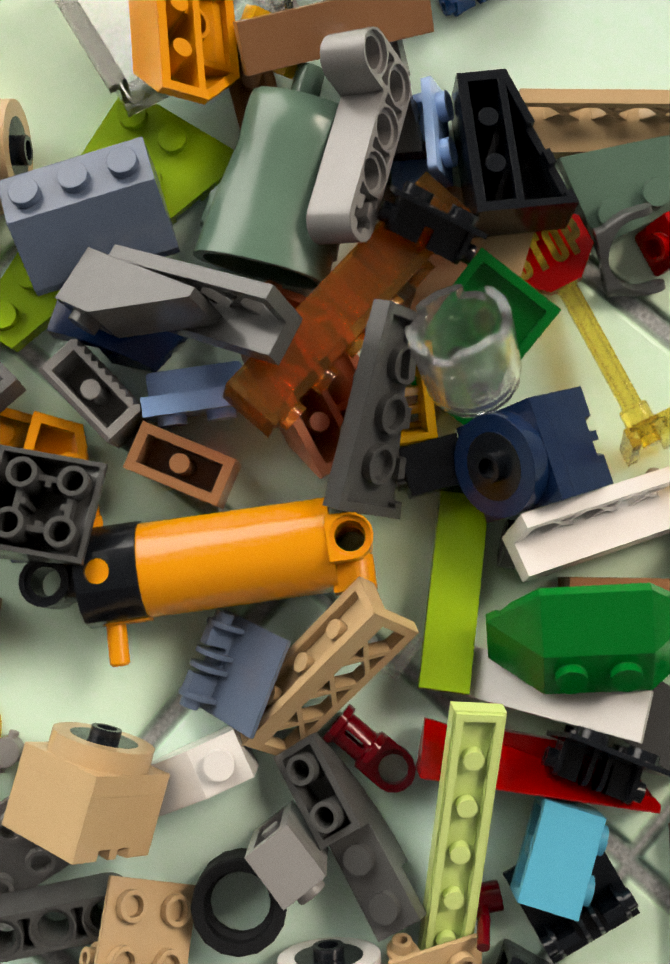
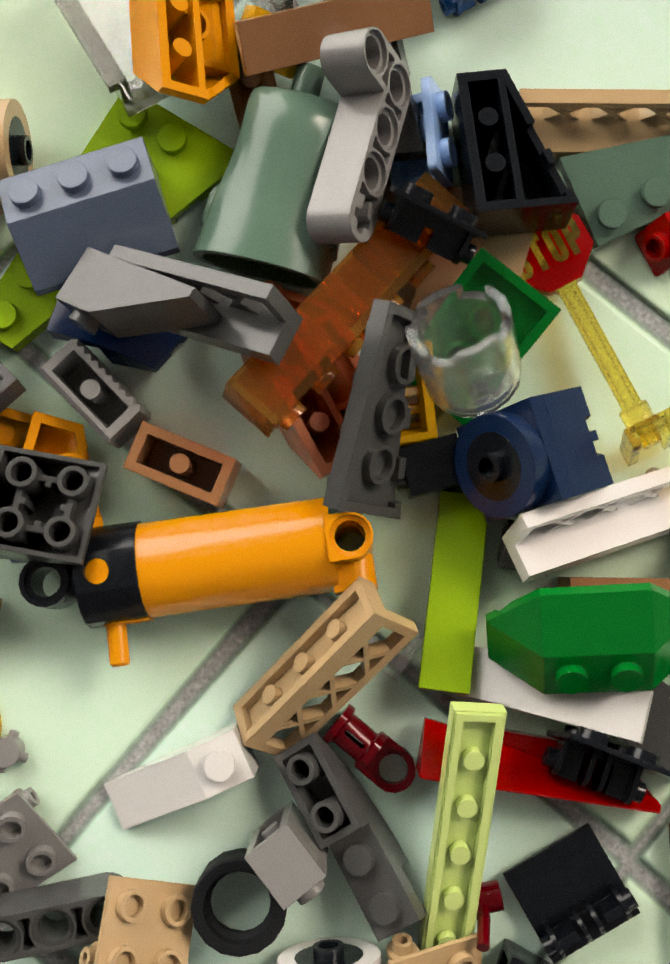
tan piece [1,722,170,865] -> none
light blue bracket [140,361,248,428] -> none
sand blue hinge [178,609,291,739] -> none
medium azure brick [510,796,609,921] -> none
dark grey cap [592,203,666,298] -> none

